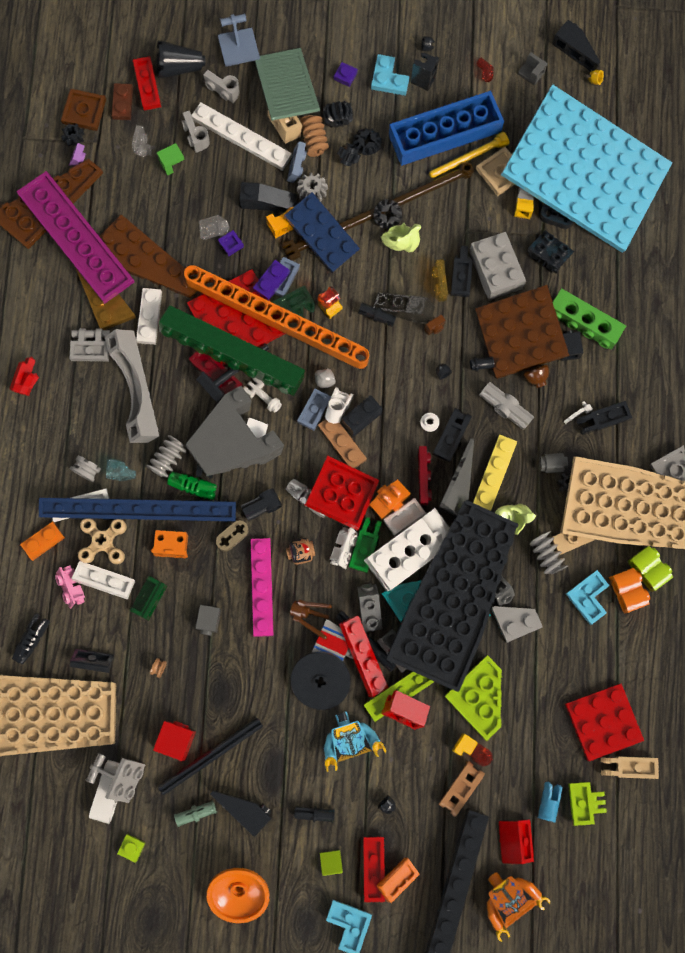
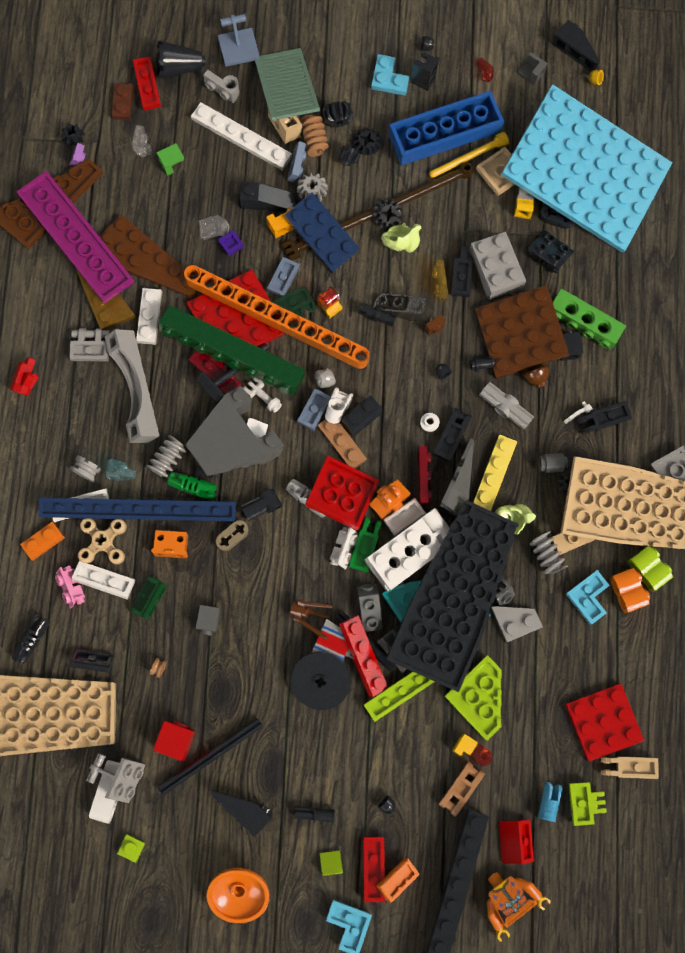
reddish brown plate [61,89,106,131] -> none
sand green pin [174,800,217,827] -> none
light grey plate [182,111,210,153] -> none
dark pink plate [251,538,274,637] -> none
dark purple plate [253,260,290,301] -> none
head [286,538,315,565] -> none
torso [324,711,386,772] -> none
dark purple plate [334,62,358,87] -> none
hinge [381,690,430,730] -> none

